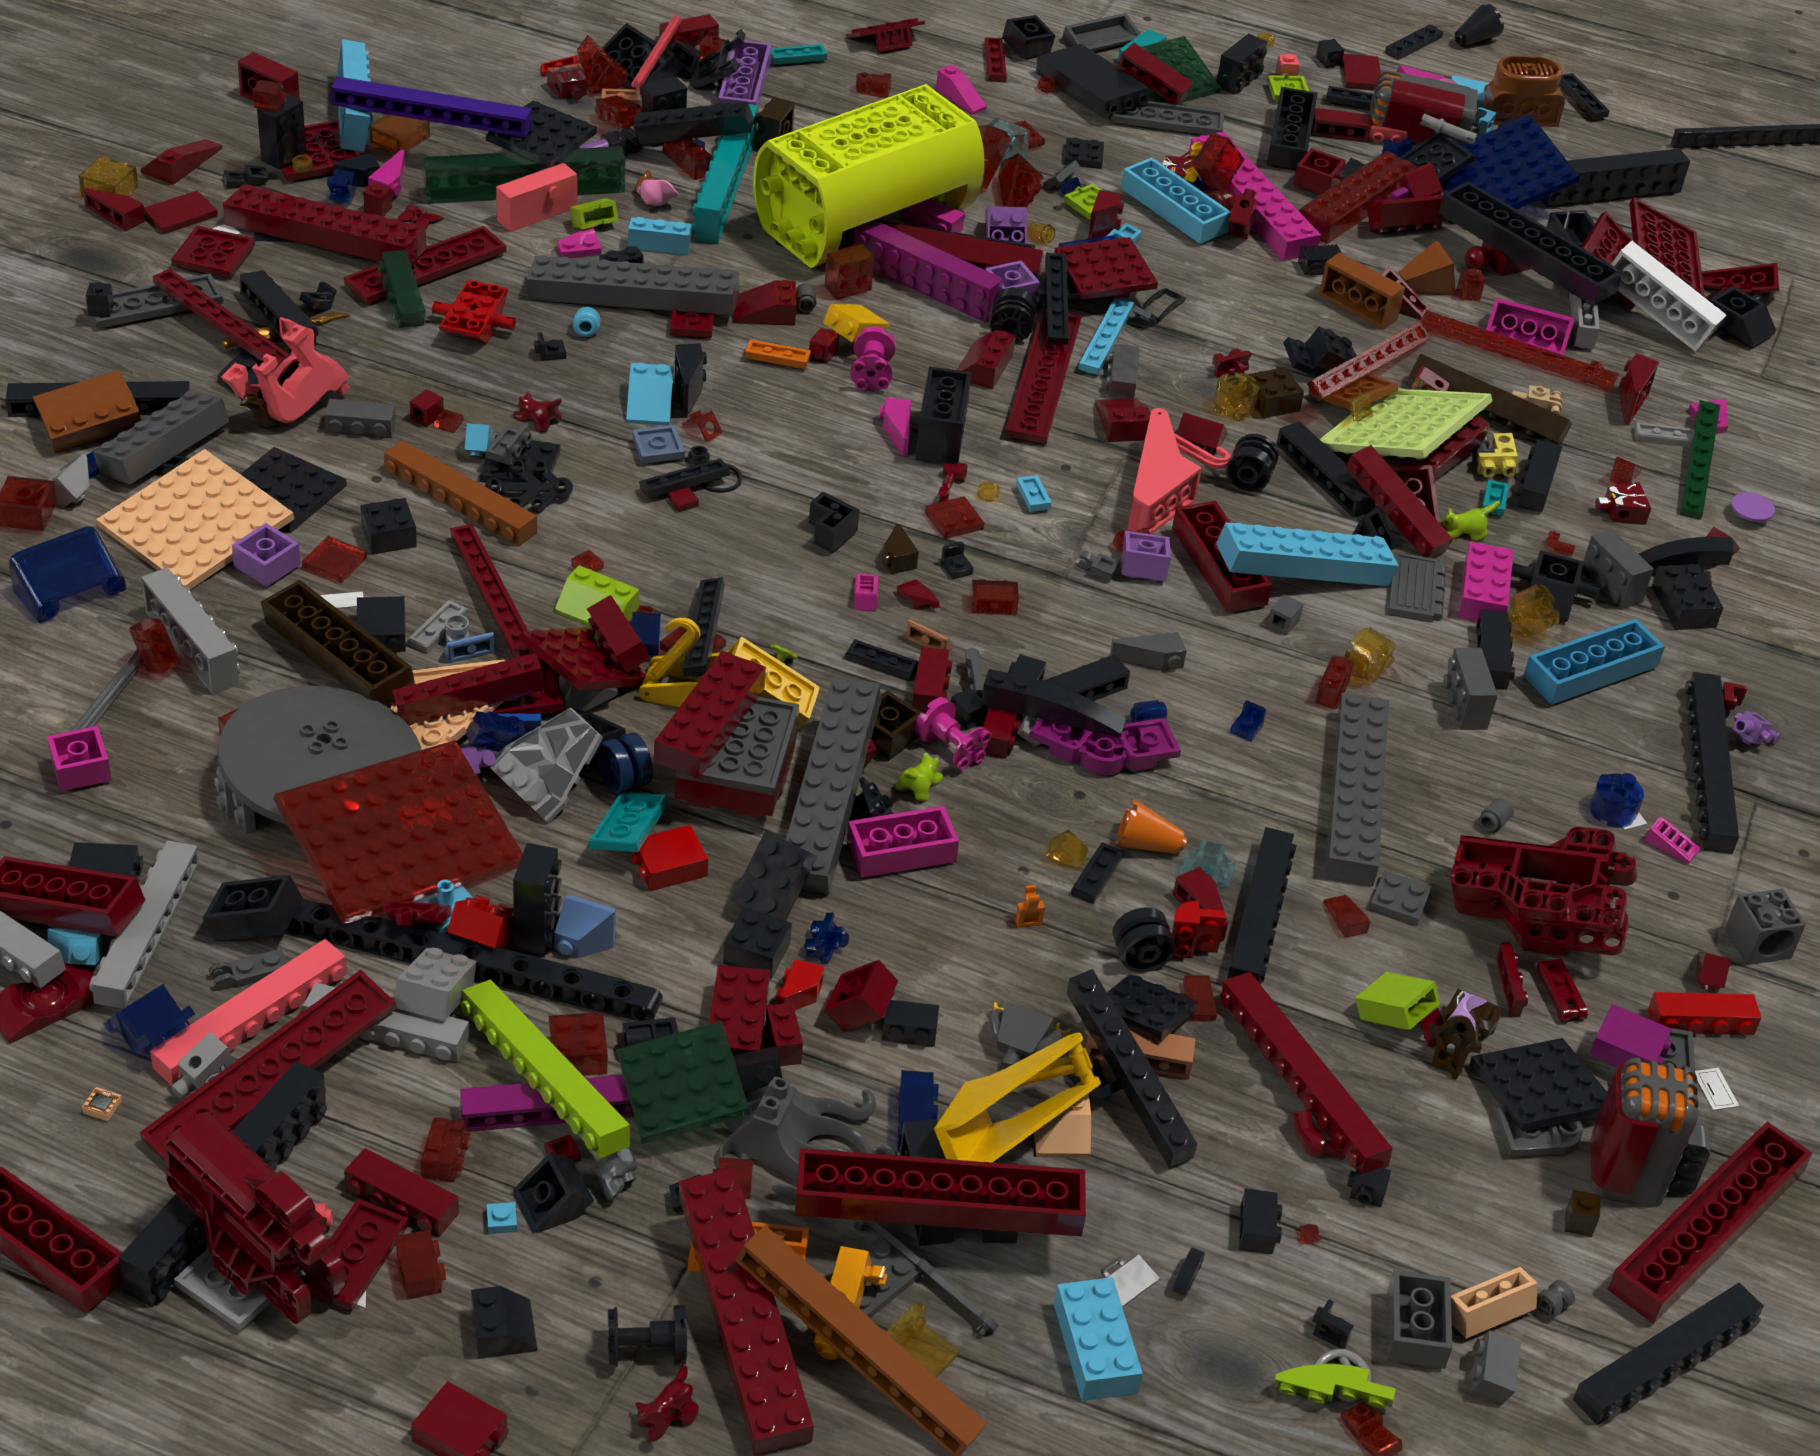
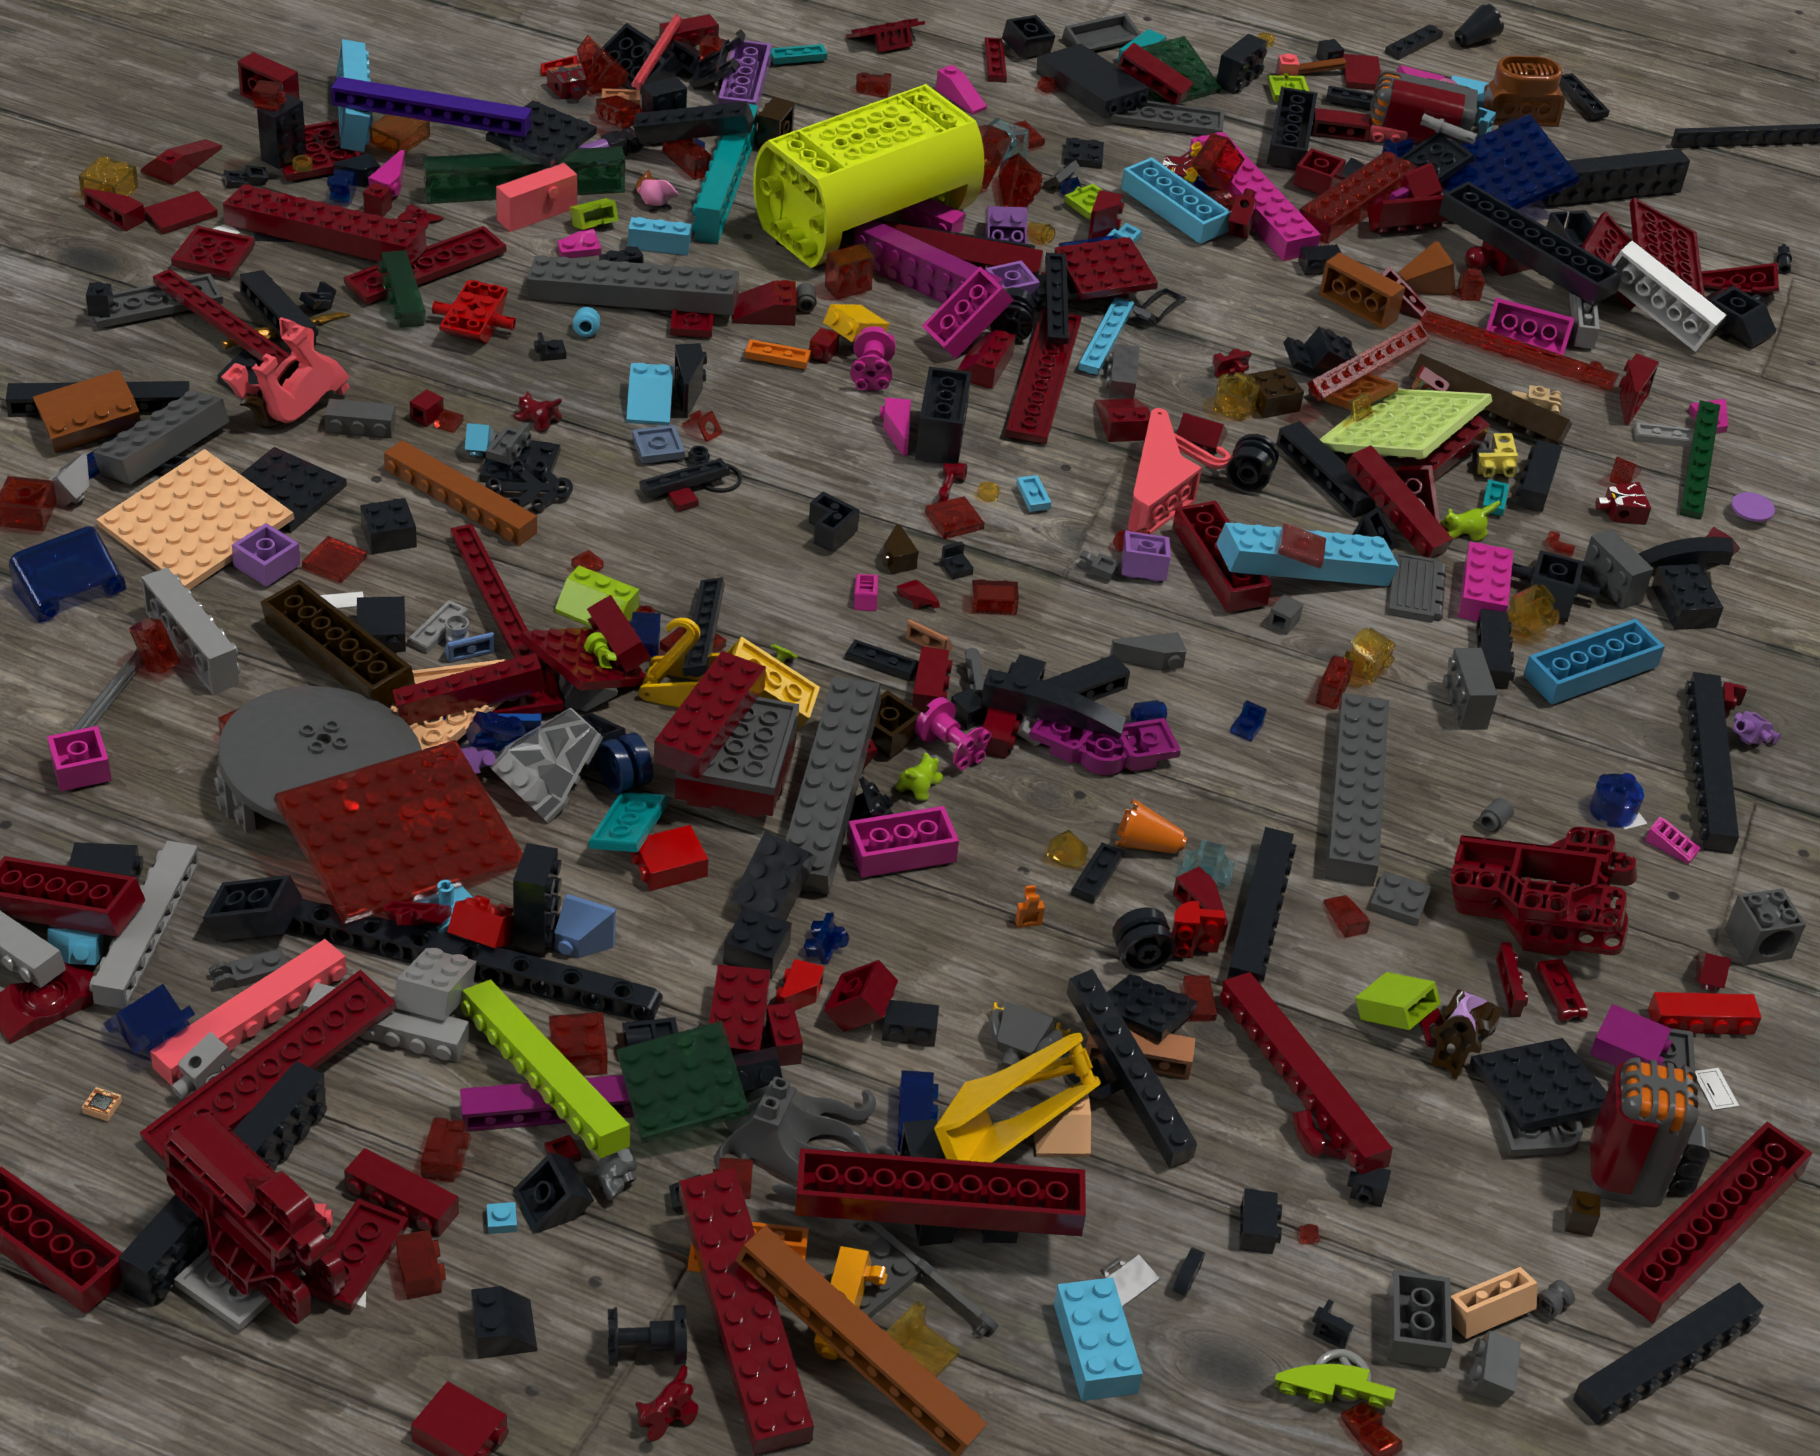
none -> lime piece [584,632,616,669]
none -> dark pink brick [922,267,1014,359]
none -> clear red tile [1278,523,1326,569]
none -> dark orange axle [1298,58,1346,75]
none -> black axle [1776,244,1792,274]

